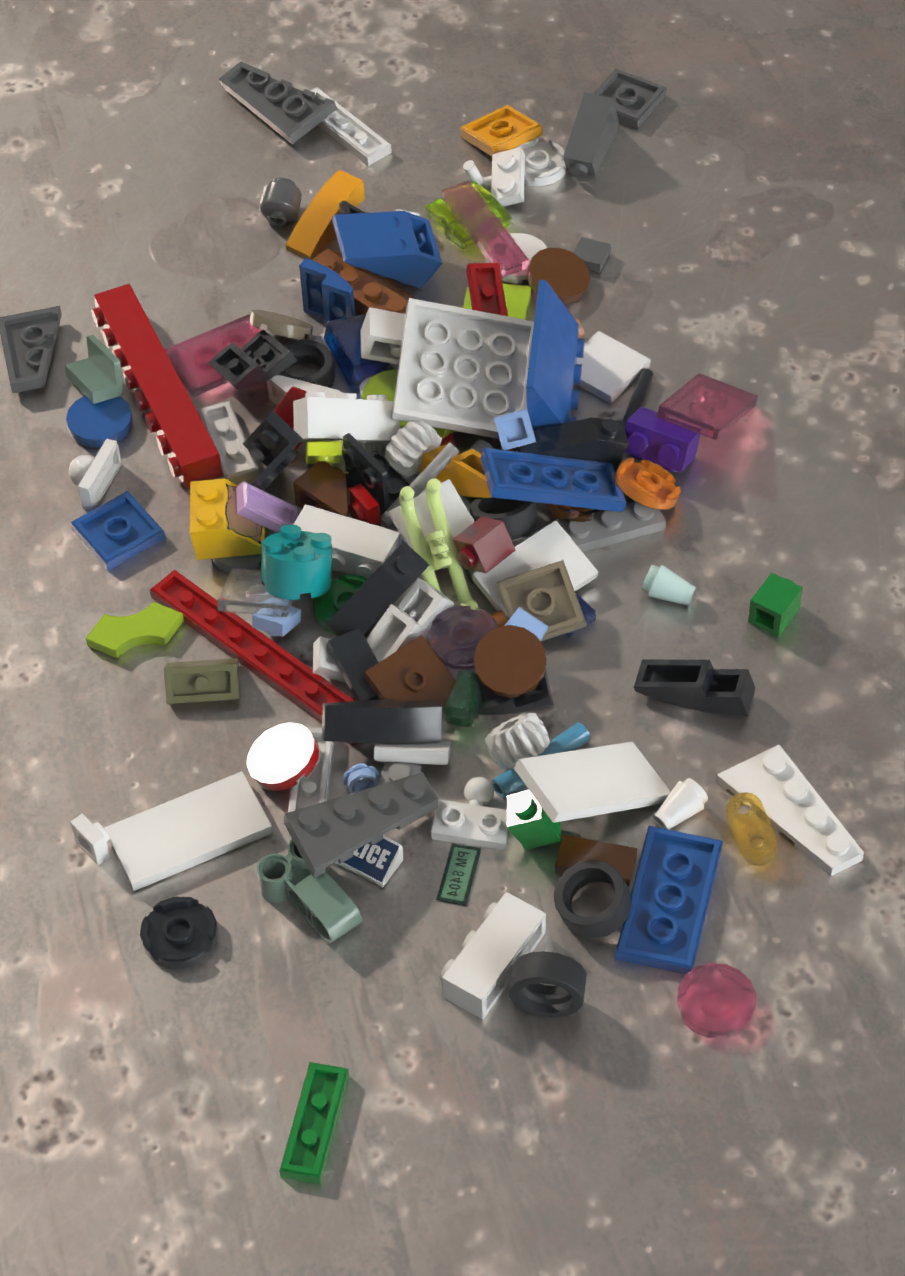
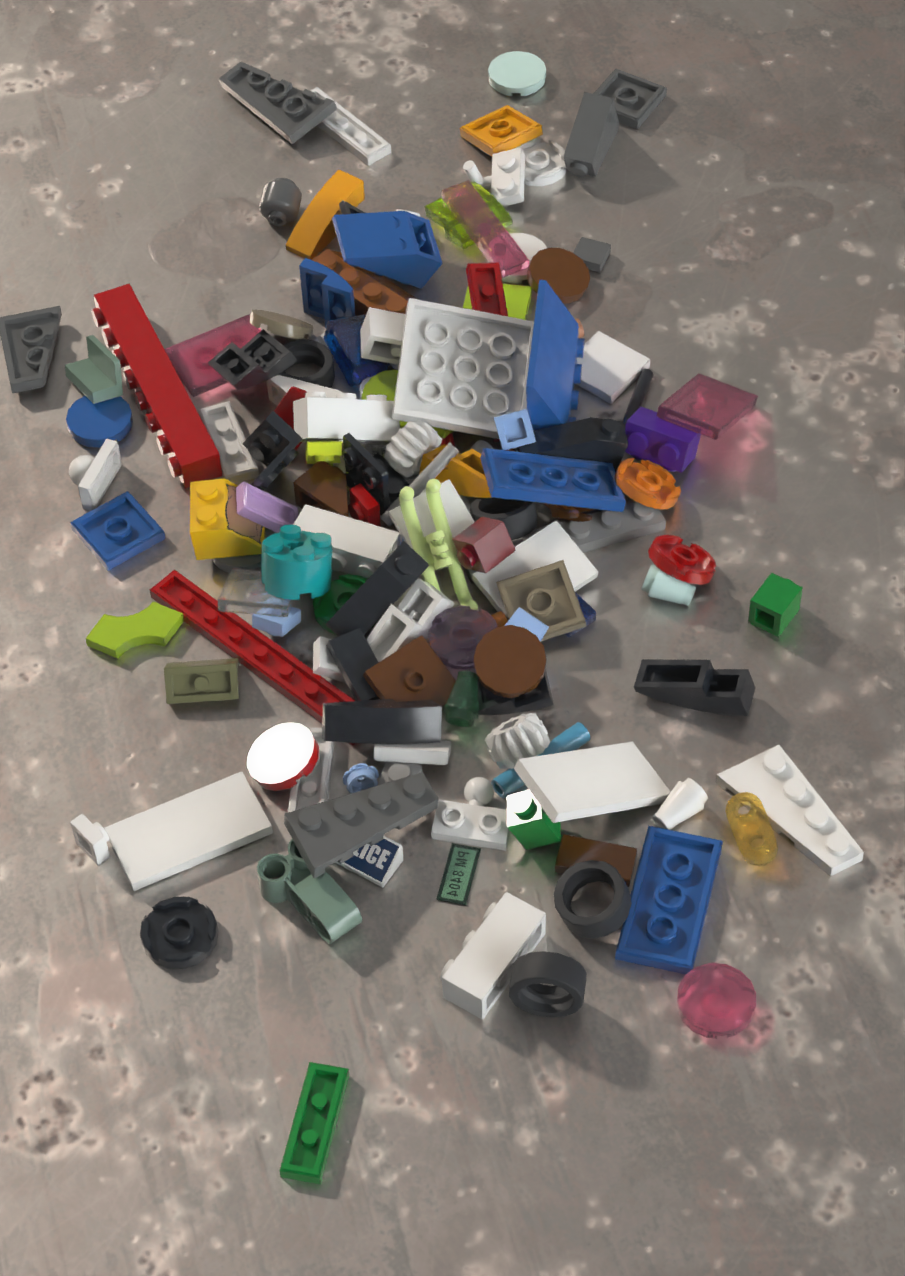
none -> light aqua tile [488,51,546,96]
none -> red tile [648,535,716,585]

